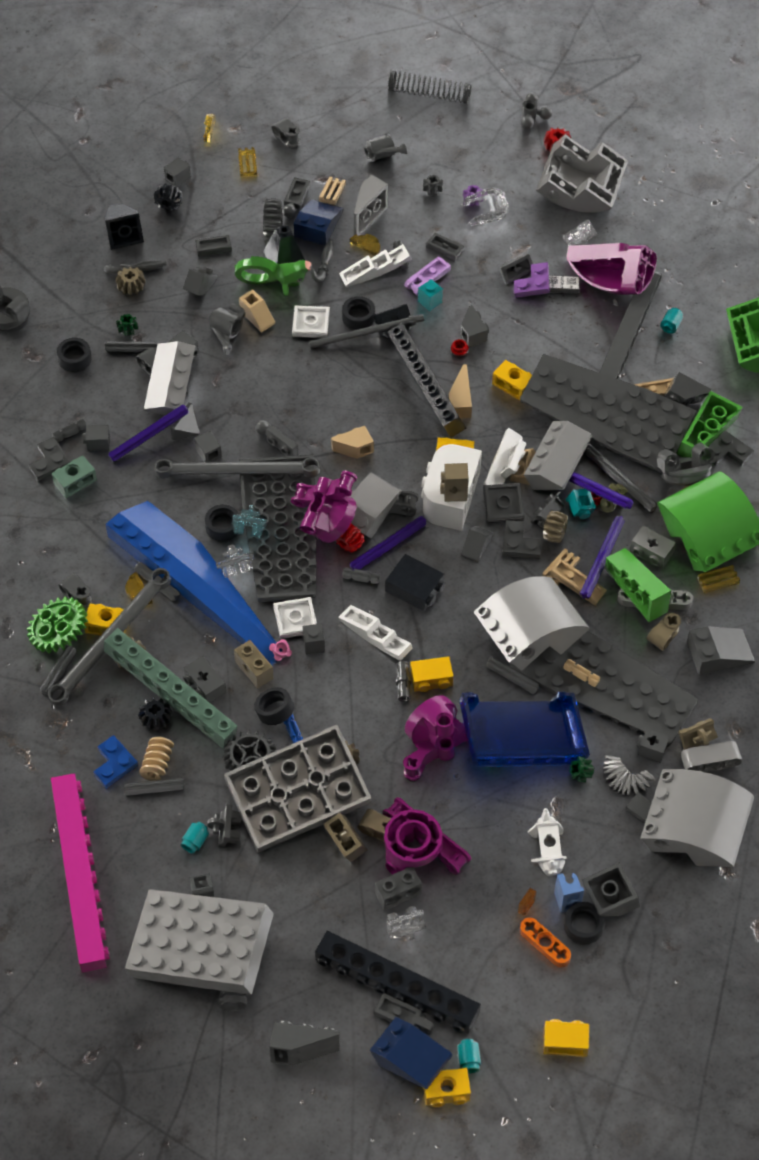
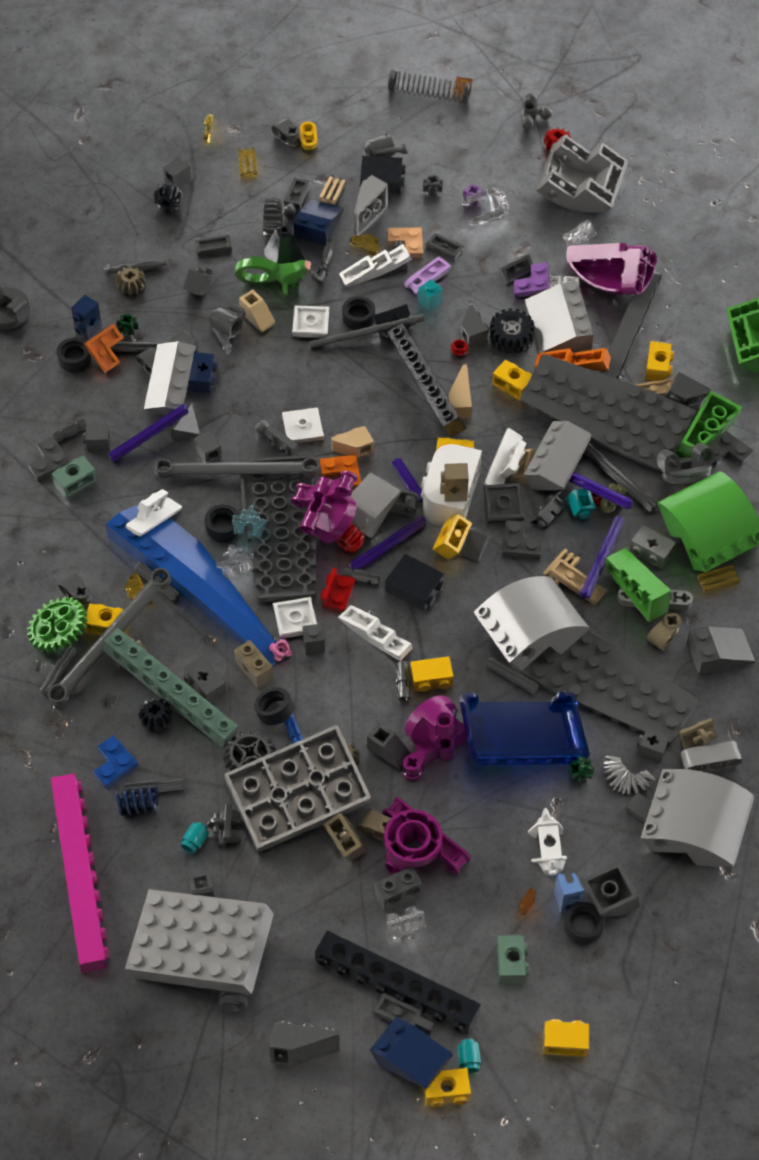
black slope [105,204,144,250] -> none
tan piece [139,737,174,781] -> none
orange beam [520,917,571,967] -> none
dark tan gear [543,511,568,543] -> none
tan axle [563,659,600,687] -> none
teal brick [660,308,683,334] -> none
none -> dark blue brick [71,295,102,339]
none -> orange plate [84,324,124,373]
none -> dark blue piece [115,786,159,816]
none -> white bracket [126,489,182,537]
none -> dark blue brick [188,353,218,393]
none -> white plate [282,407,324,444]
none -> yellow plate [300,122,317,150]
none -> orange plate [319,454,361,489]
none -> red bracket [320,567,356,613]
none -> black brick [360,156,406,194]
none -> dark grey slope [367,723,411,770]
none -> light nougat plate [388,227,423,258]
none -> dark purple axle [392,458,423,502]
none -> yellow brick [432,513,472,560]
none -> clear orange tile [453,76,473,93]
none -> black wheel [489,308,535,354]
none -> sand green brick [497,935,529,984]
none -> slope [525,281,594,353]
none -> orange slope [534,348,611,371]
none -> yellow brick [645,341,674,381]

